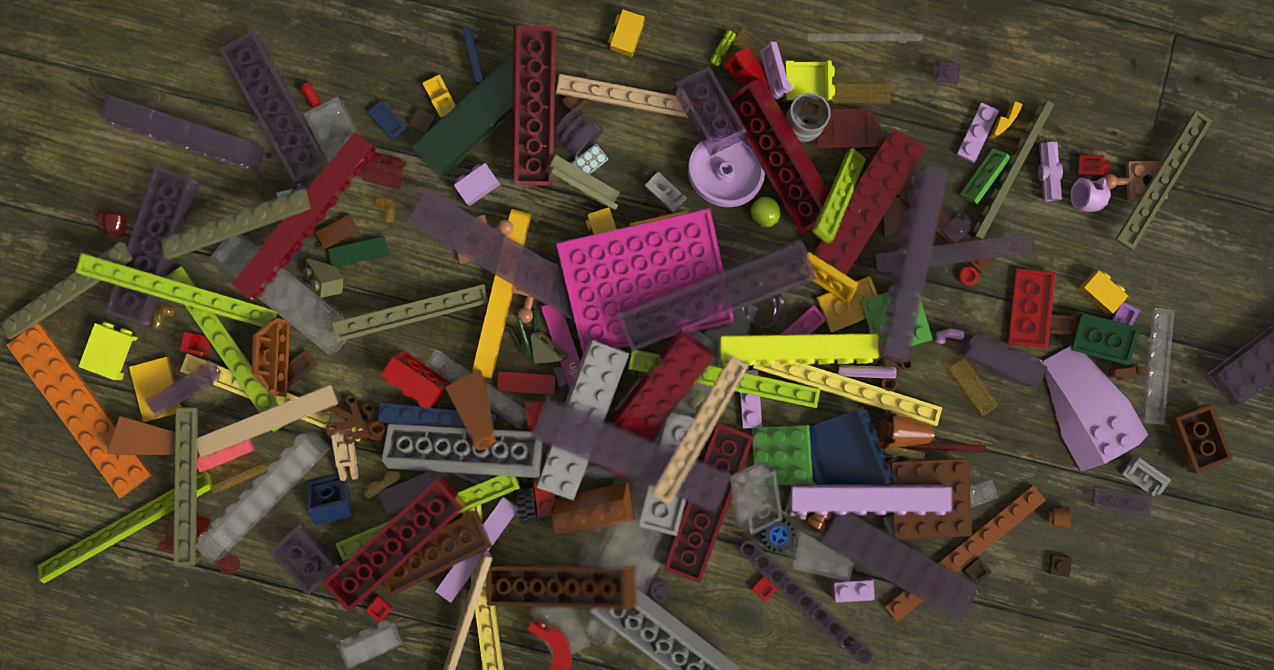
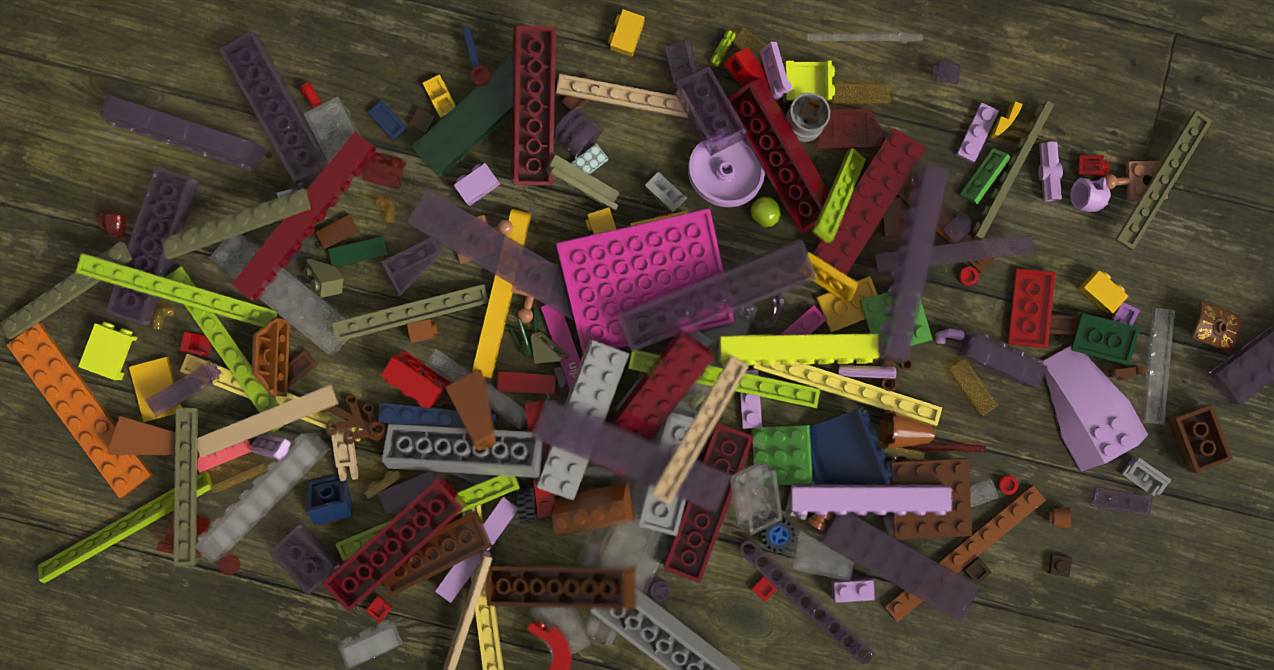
none -> lavender plate [249,434,291,460]
none -> wedge [382,235,444,296]
none -> dark orange brick [407,319,438,343]
none -> clear red tile [470,65,491,86]
none -> bracket [665,39,699,85]
none -> red tile [997,475,1018,495]
none -> reddish brown shield [1191,301,1241,352]

